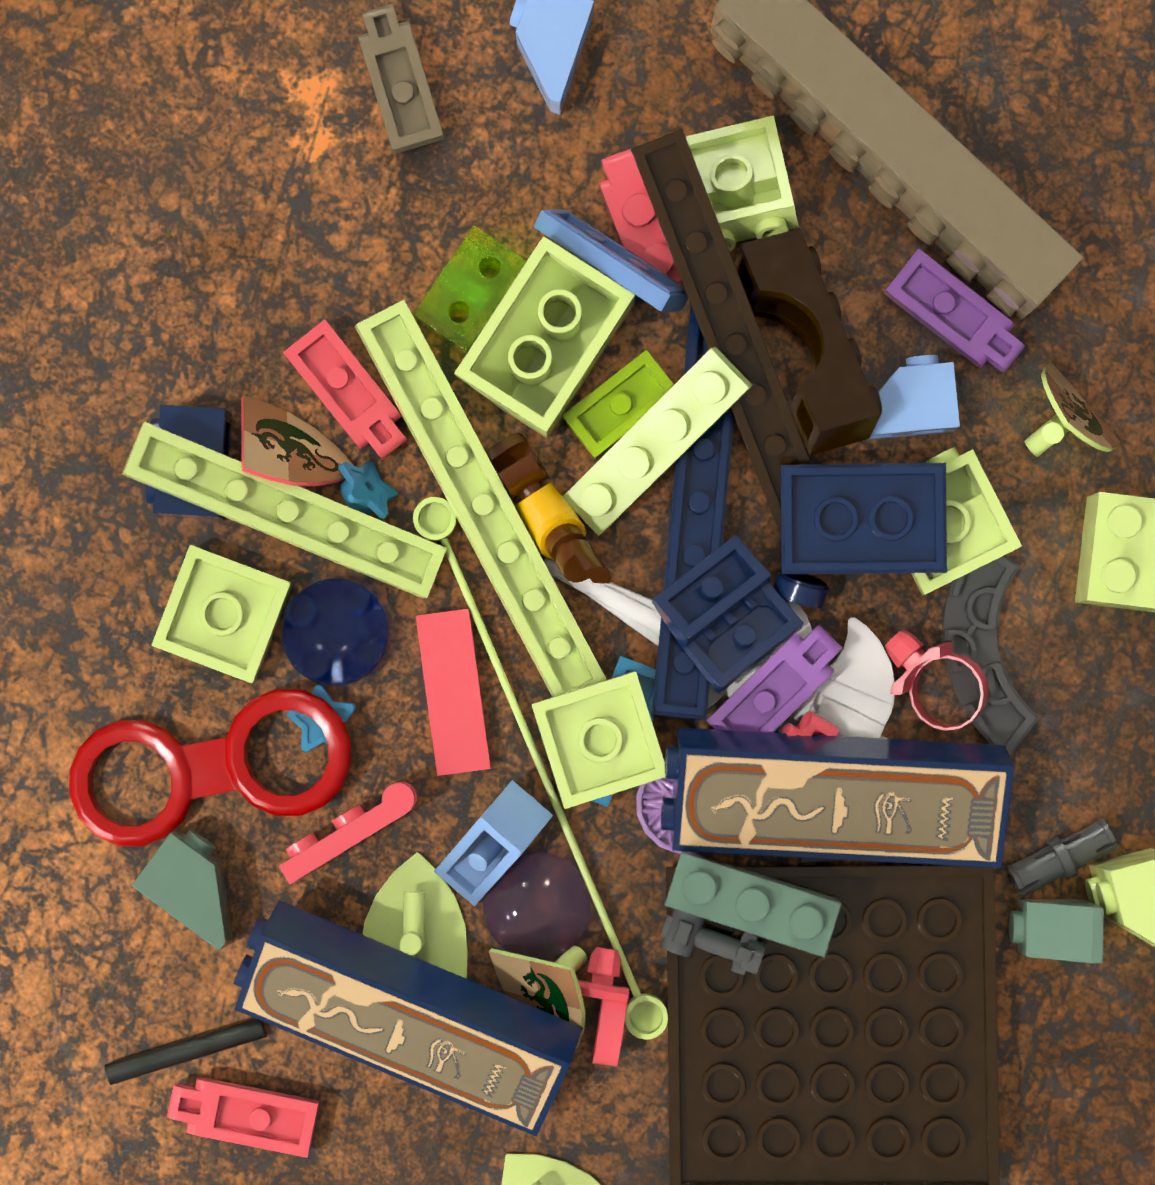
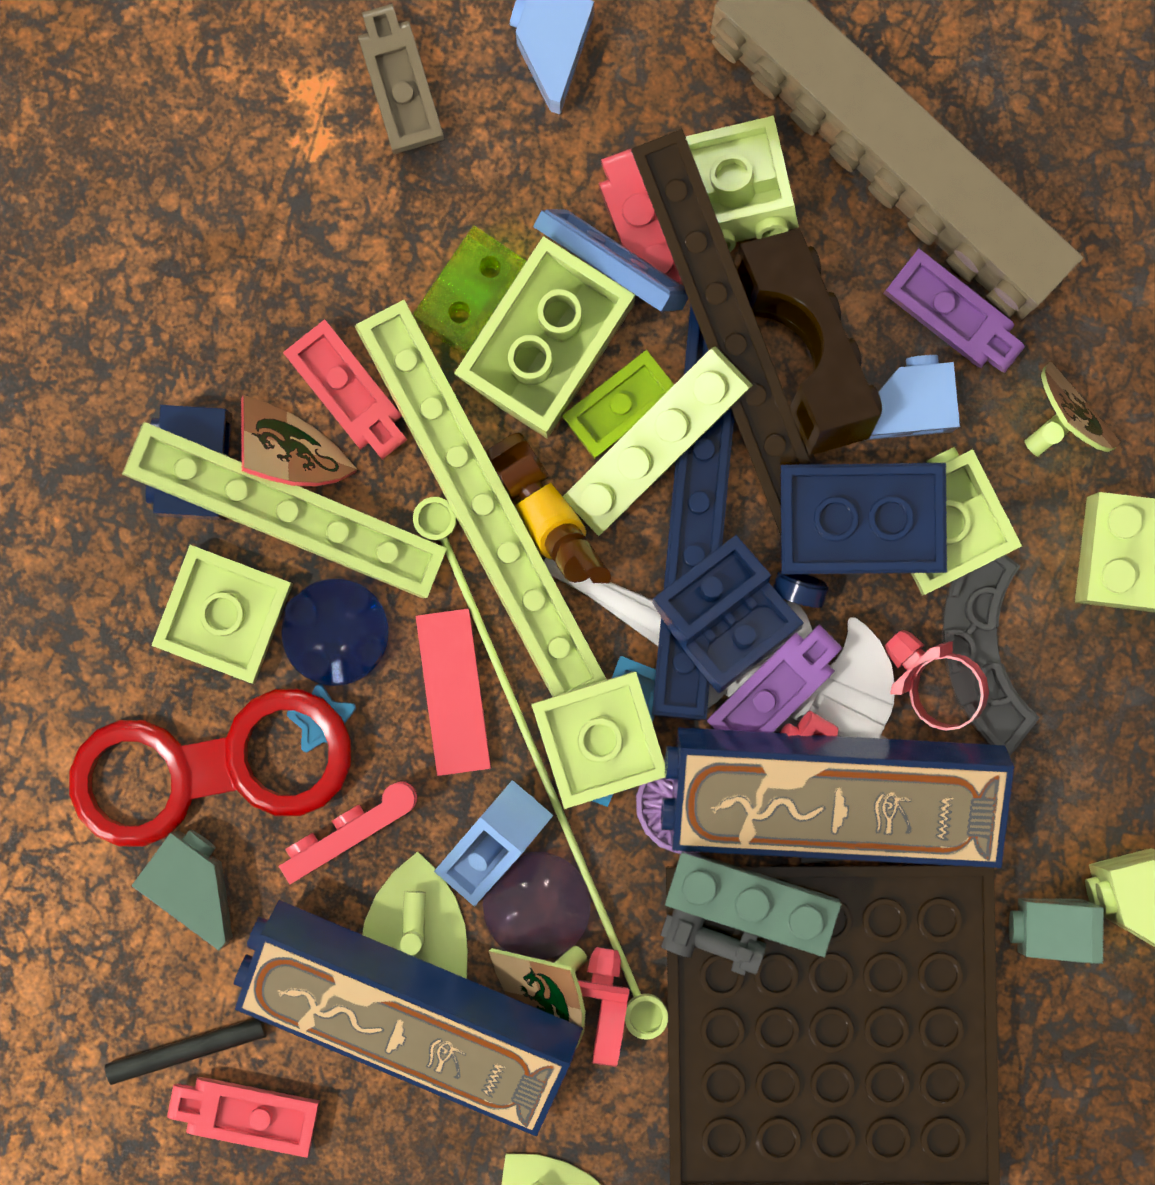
dark azure plate [338,460,398,520] -> none
dark grey pin [1005,818,1118,898] -> none

